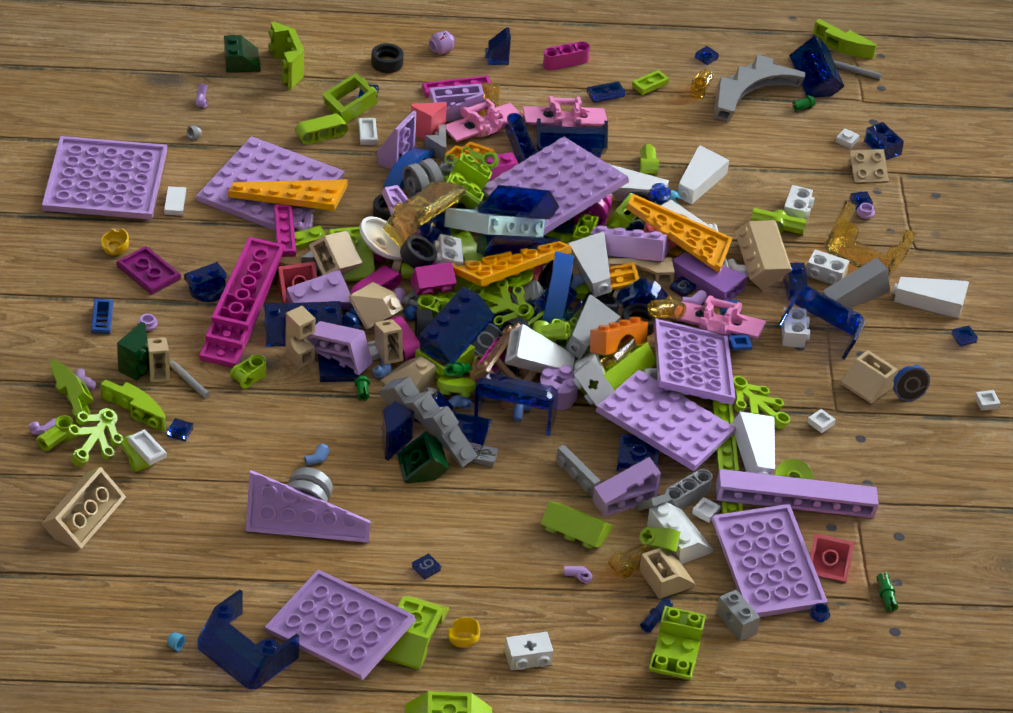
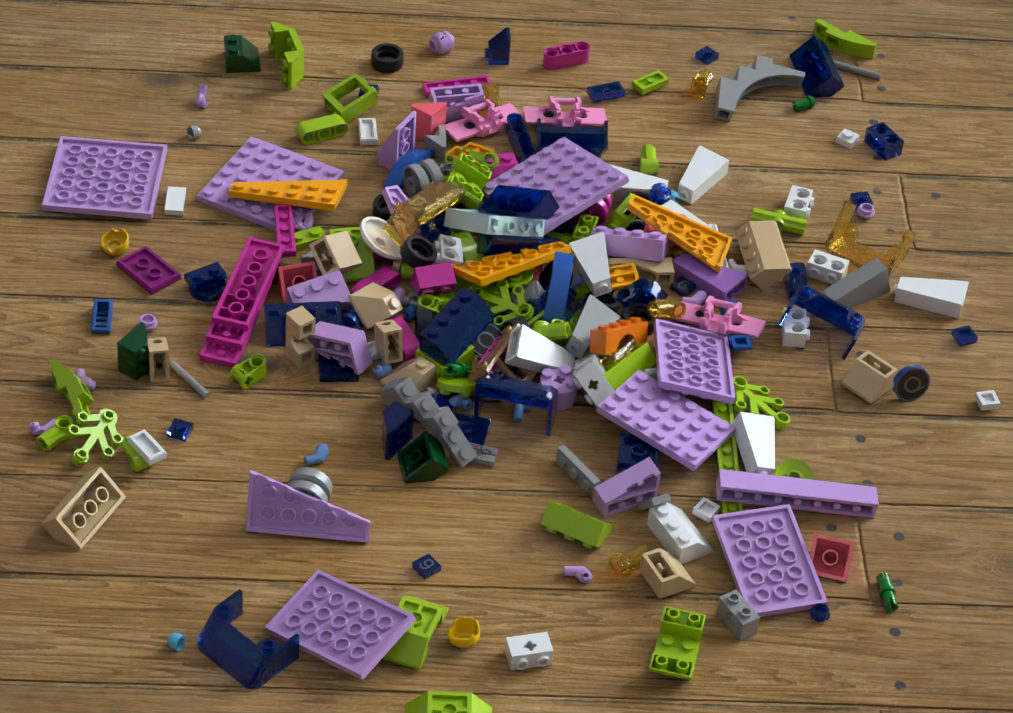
lime slope [101,379,166,432] -> none
green pin [354,376,370,401] -> none
lime piece [639,527,681,553] -> none
clear blue axle [640,598,673,633] -> none
light grey beam [665,469,713,510] -> none
white plate [807,409,836,433] -> none
tan hinge [848,149,889,183] -> none

